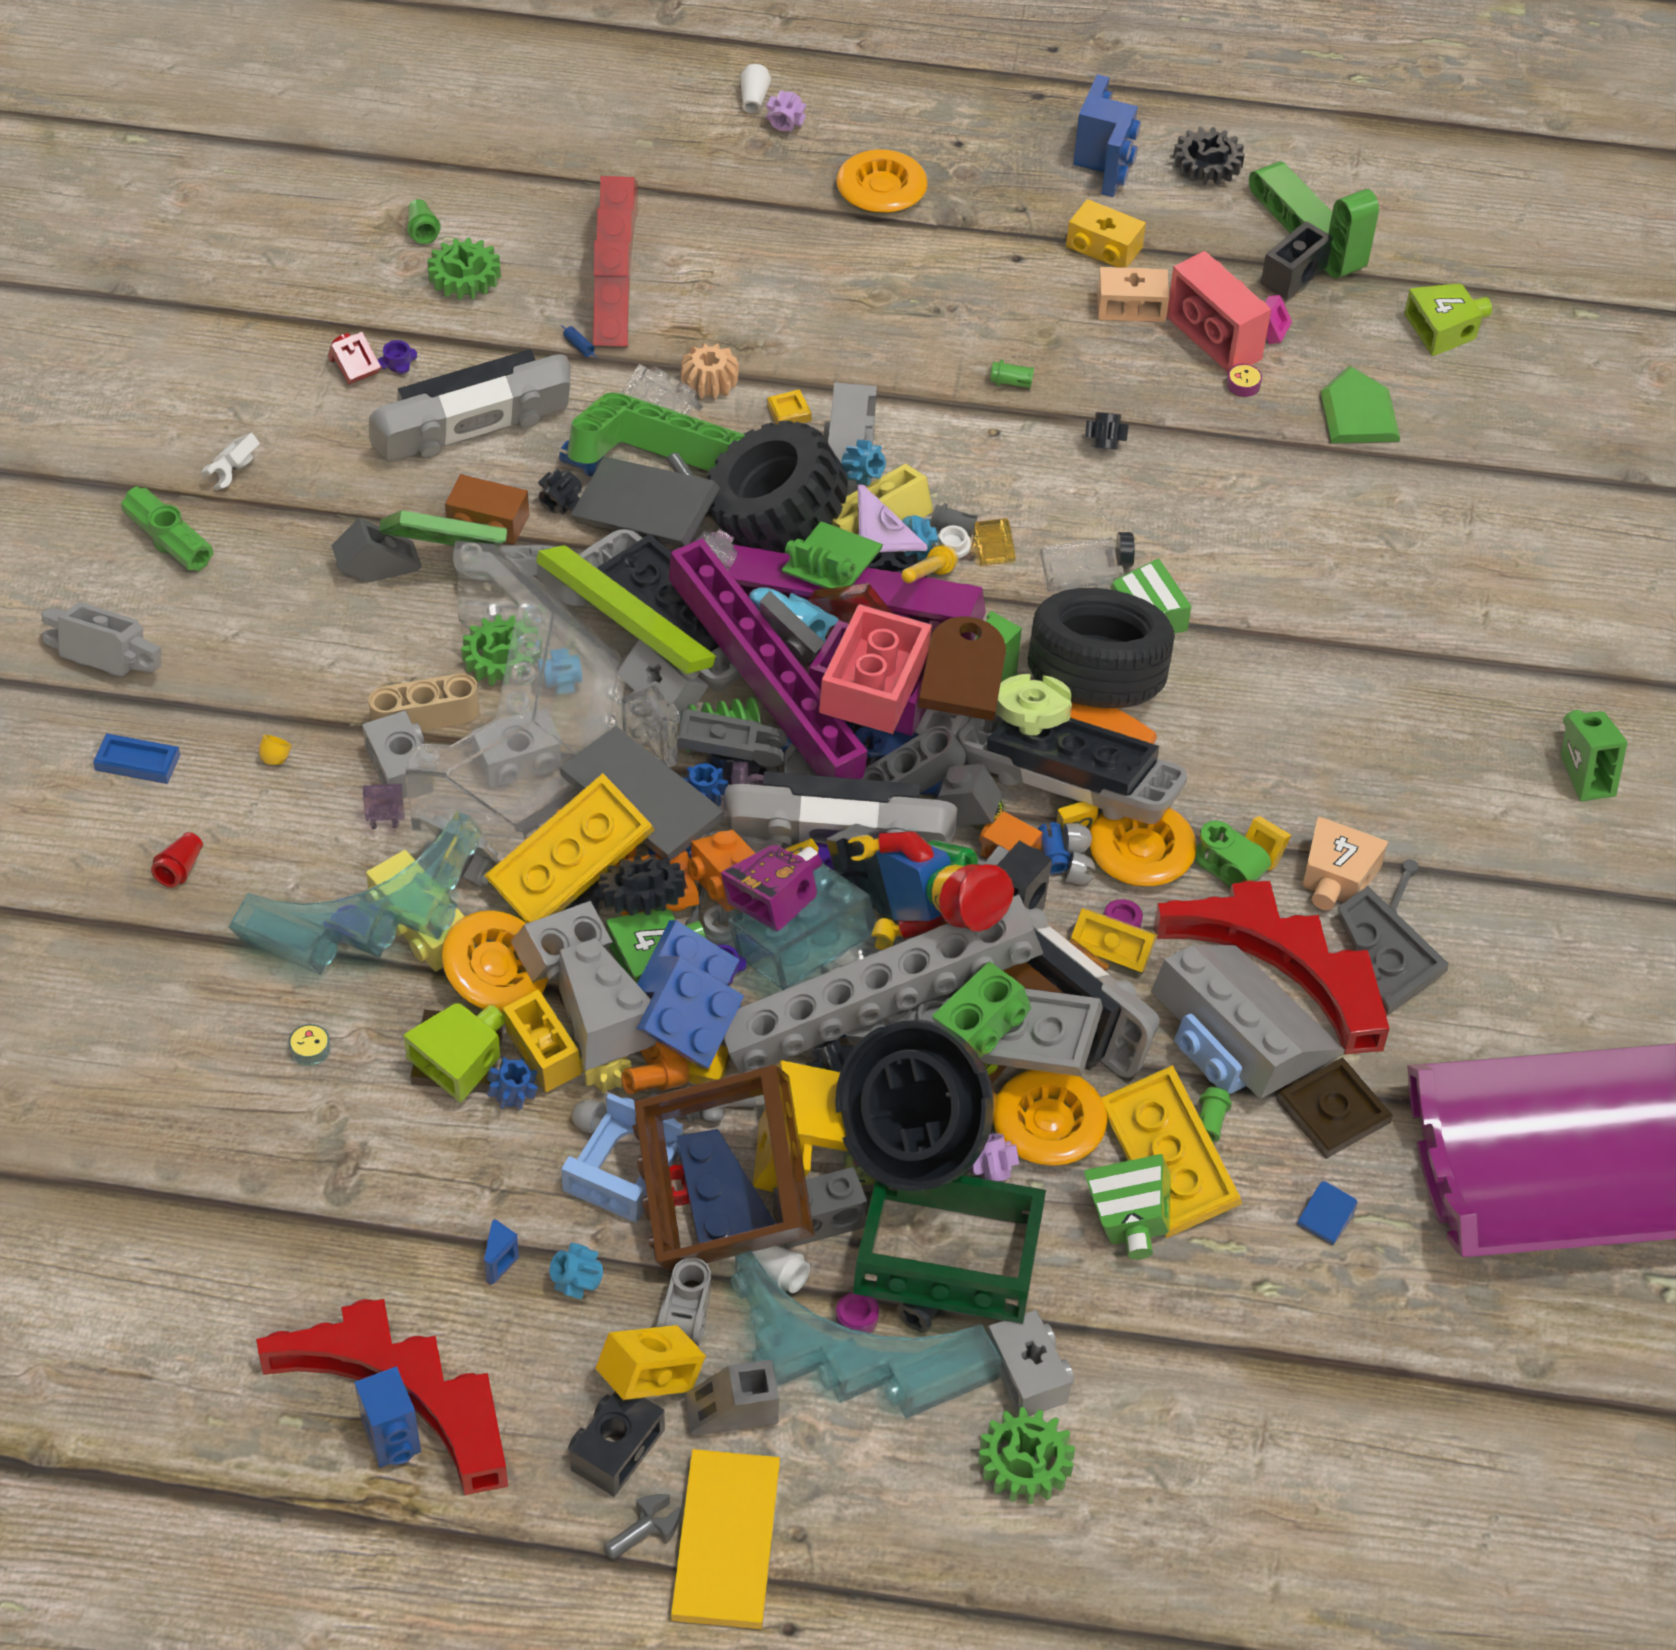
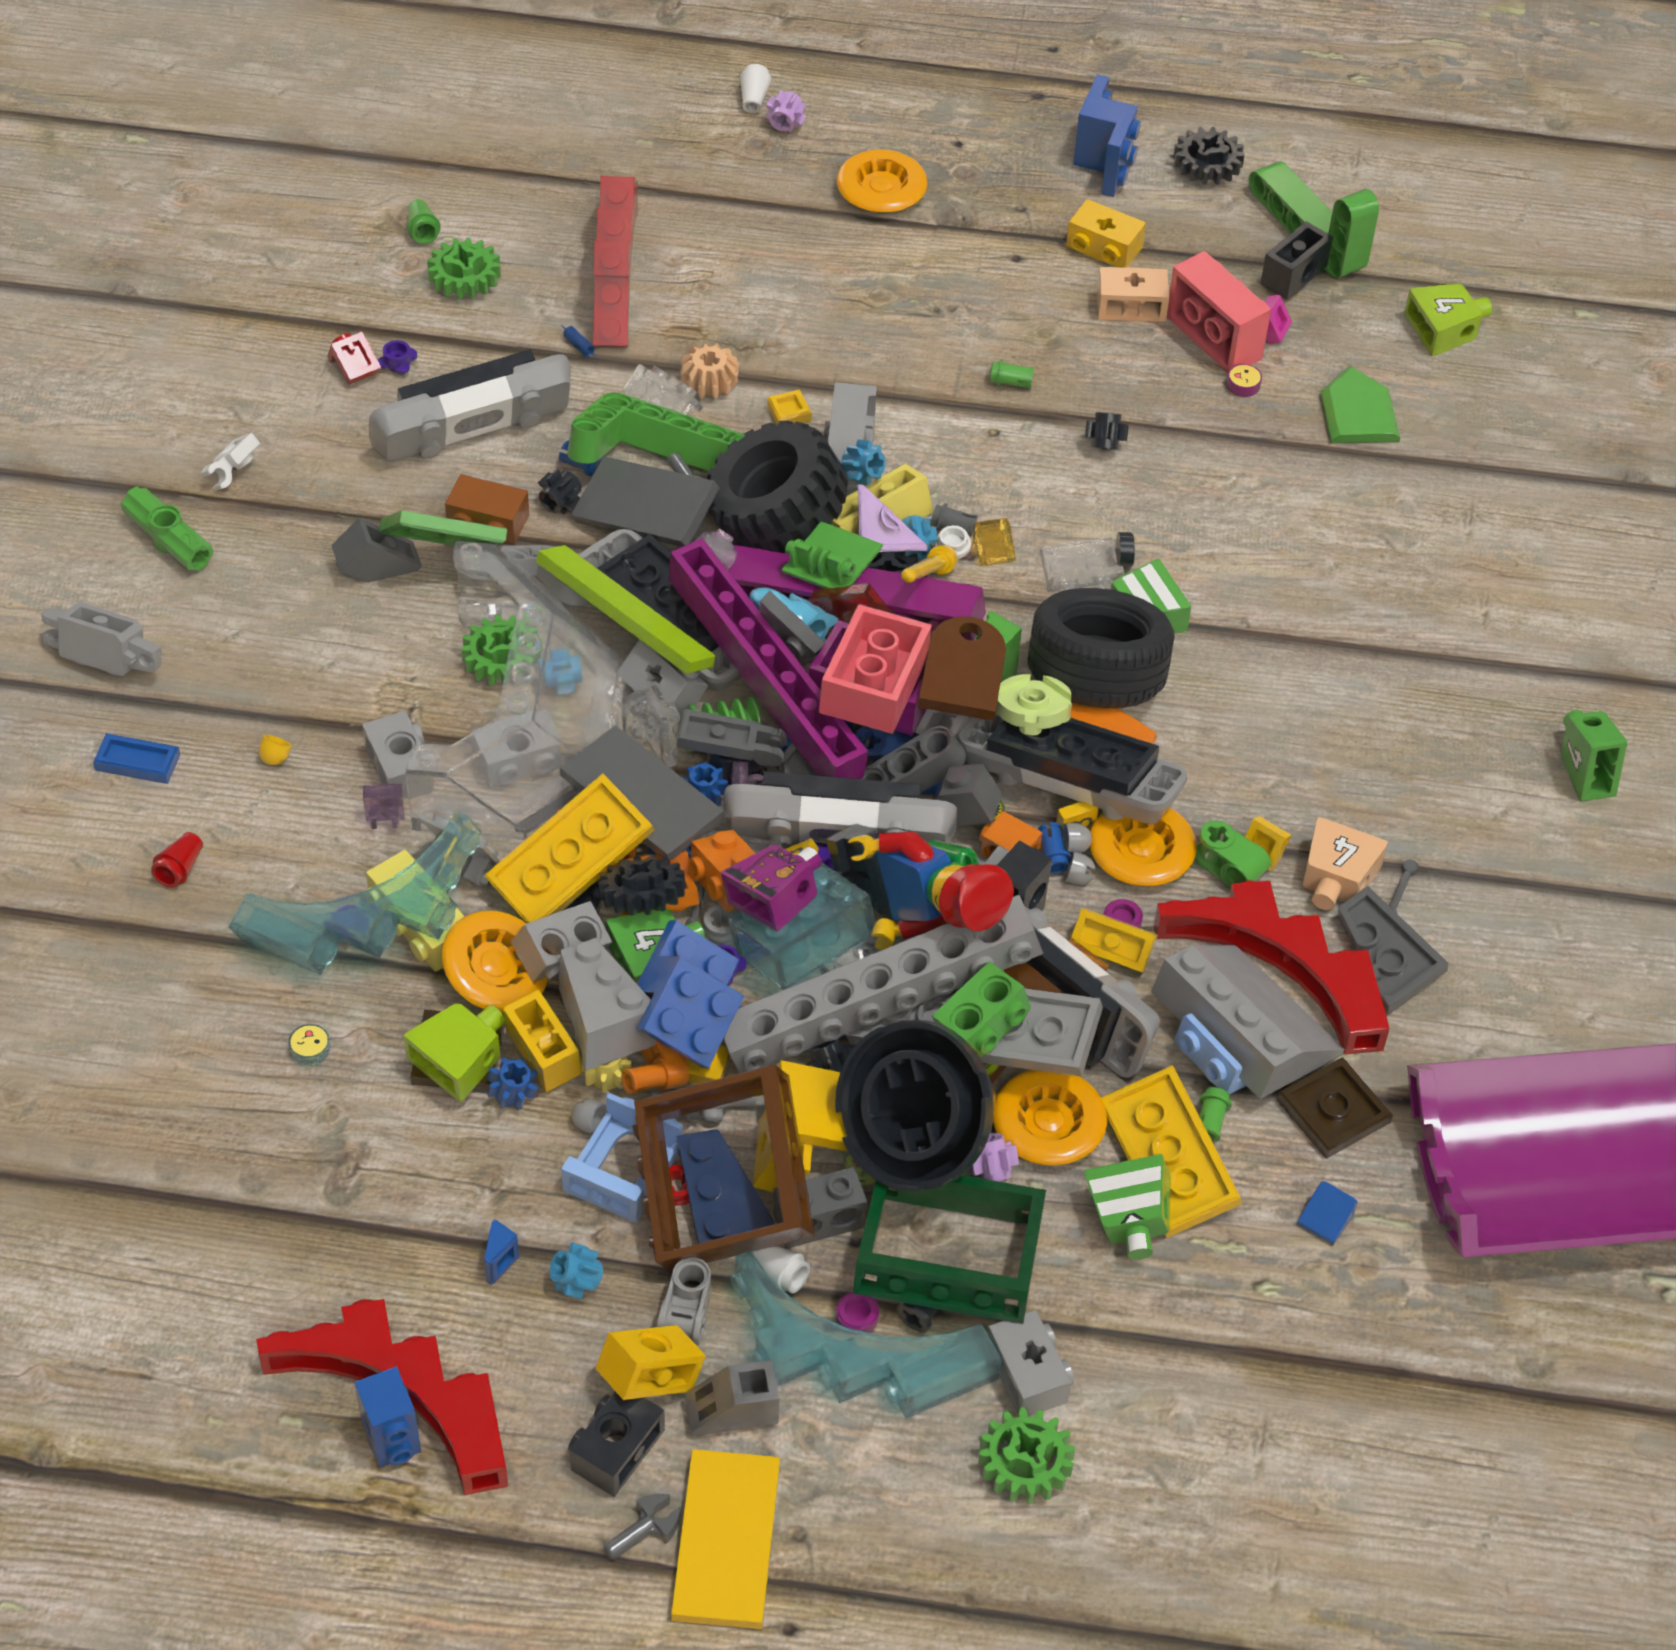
tan beam [368,673,479,731] -> none

